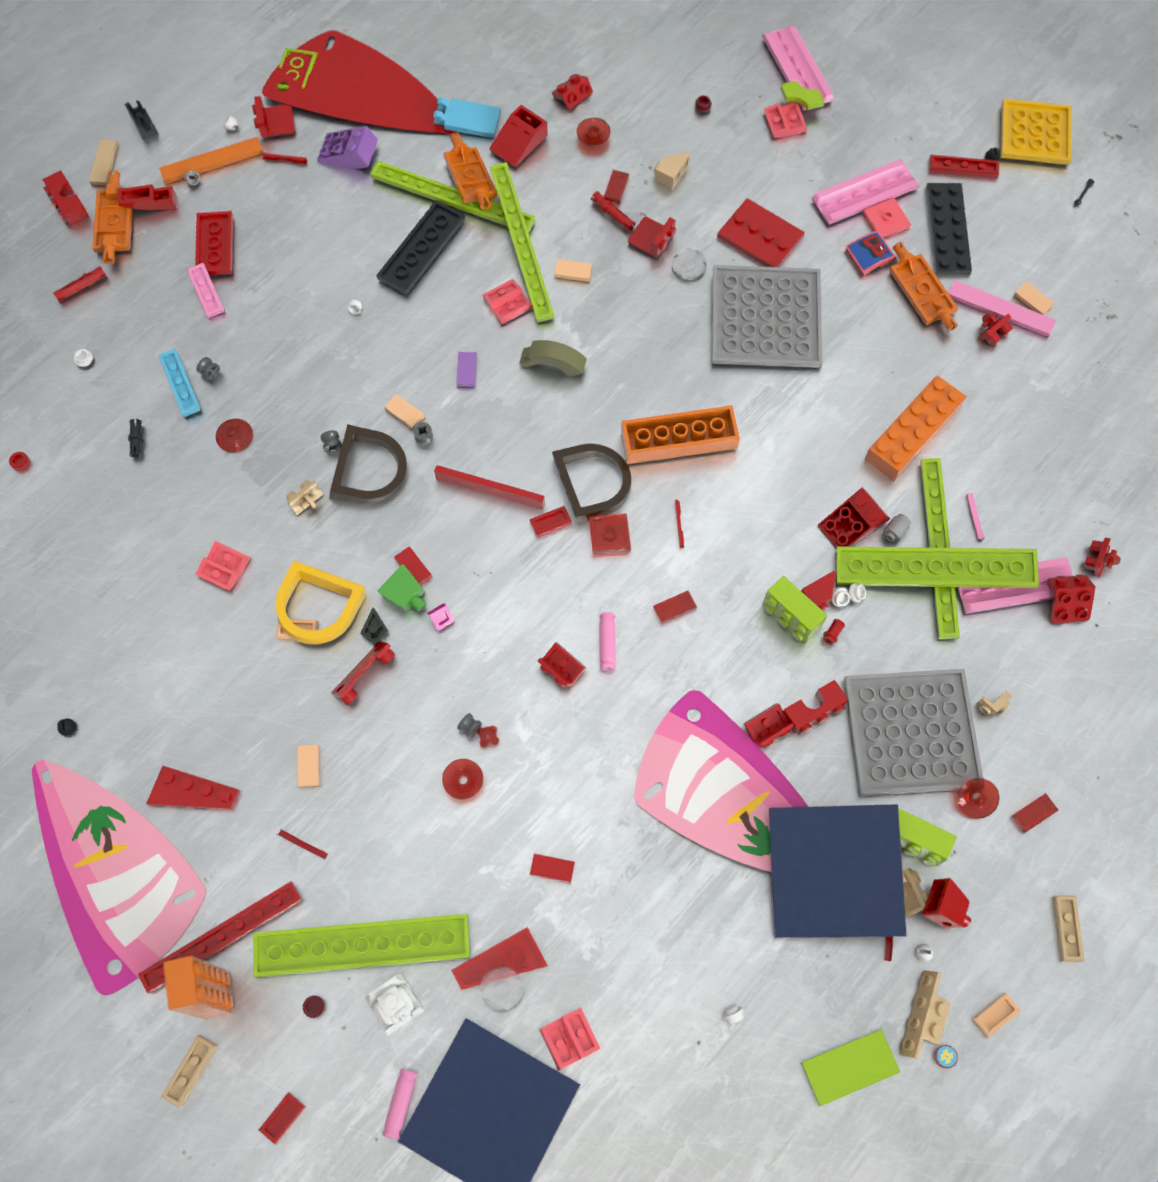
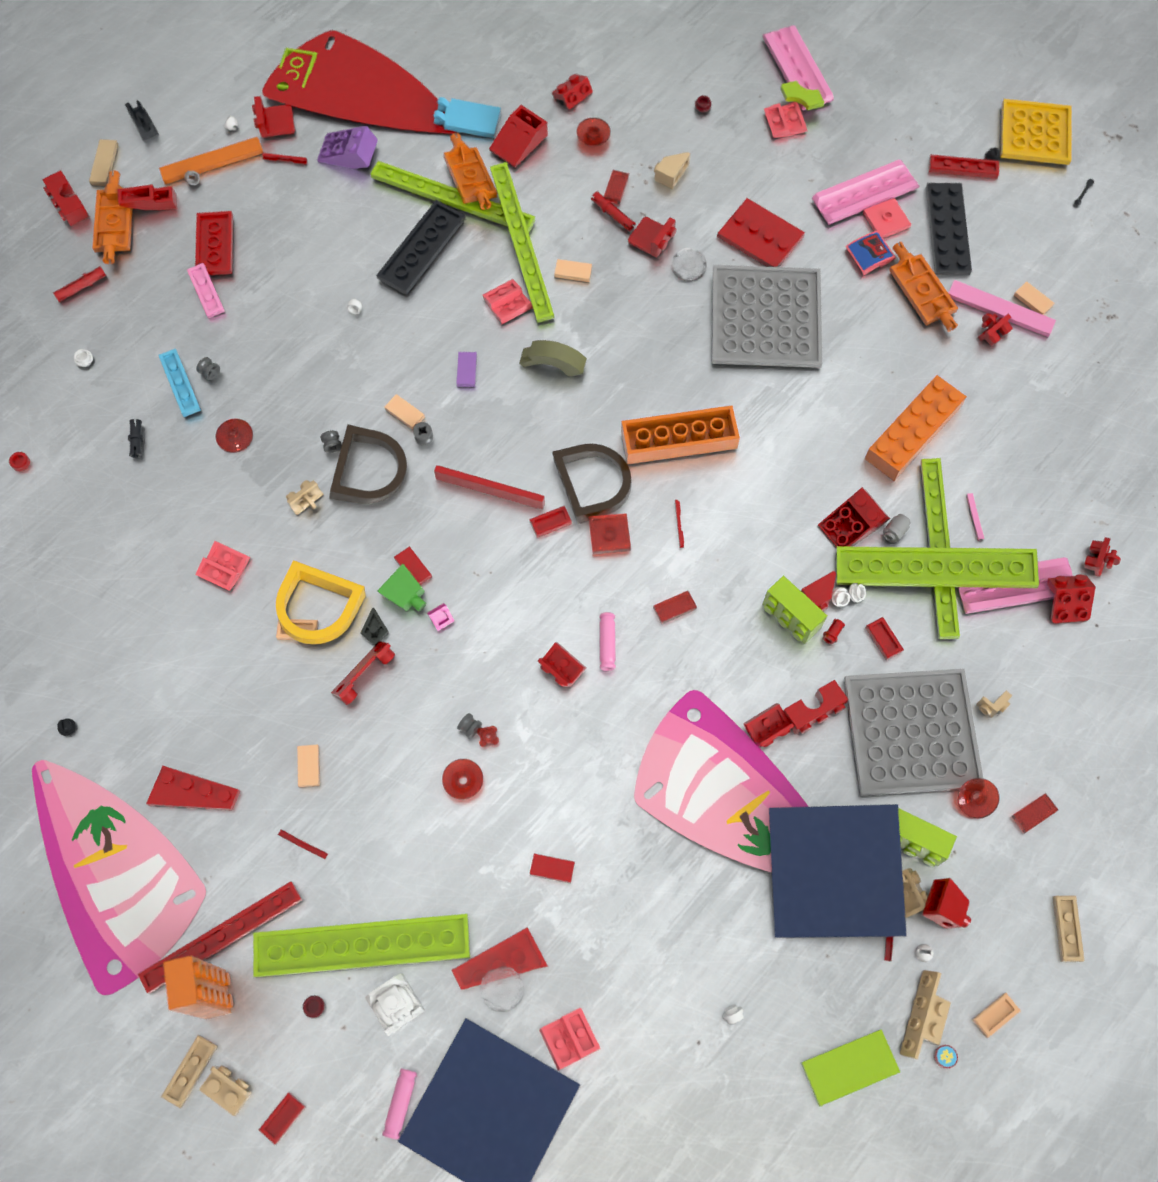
none -> tan bracket [199,1065,252,1116]
none -> red tile [865,617,904,660]

